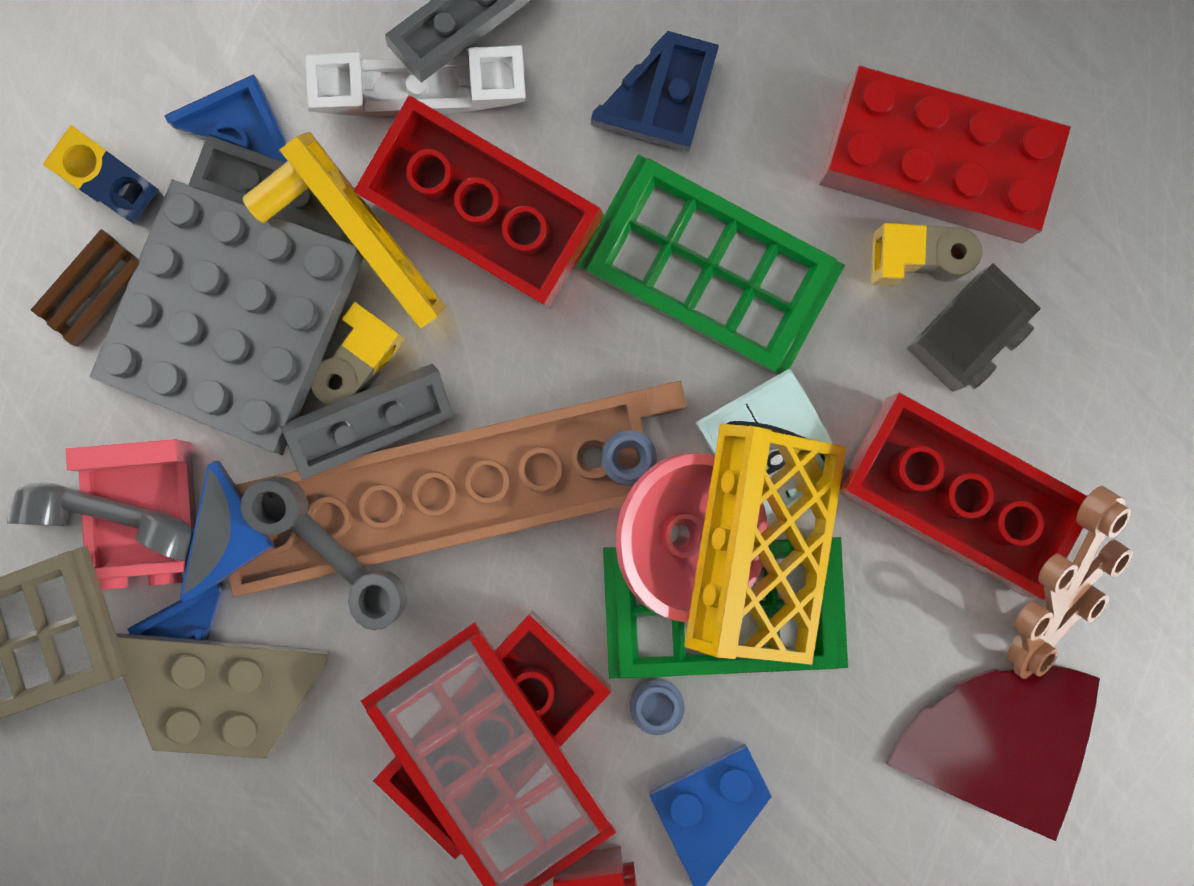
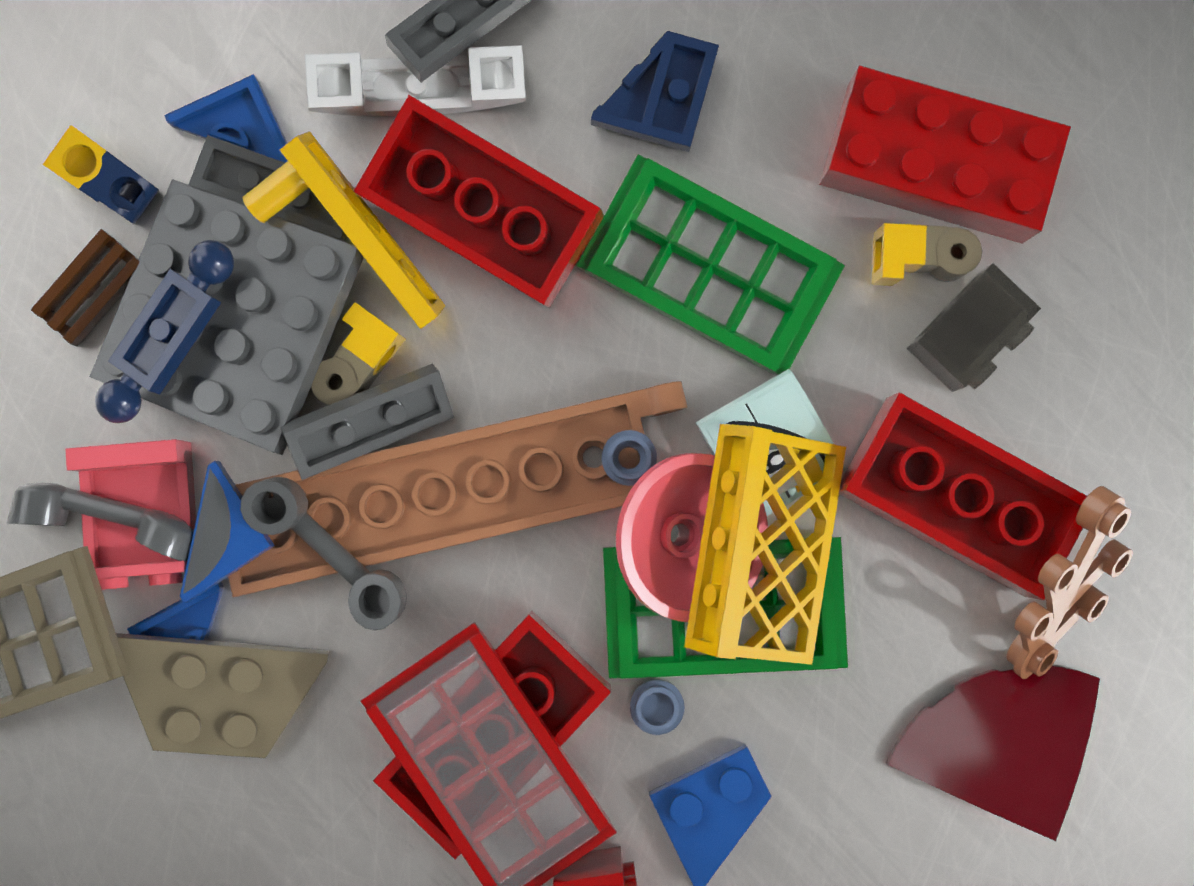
none -> dark blue plate [95,240,234,423]

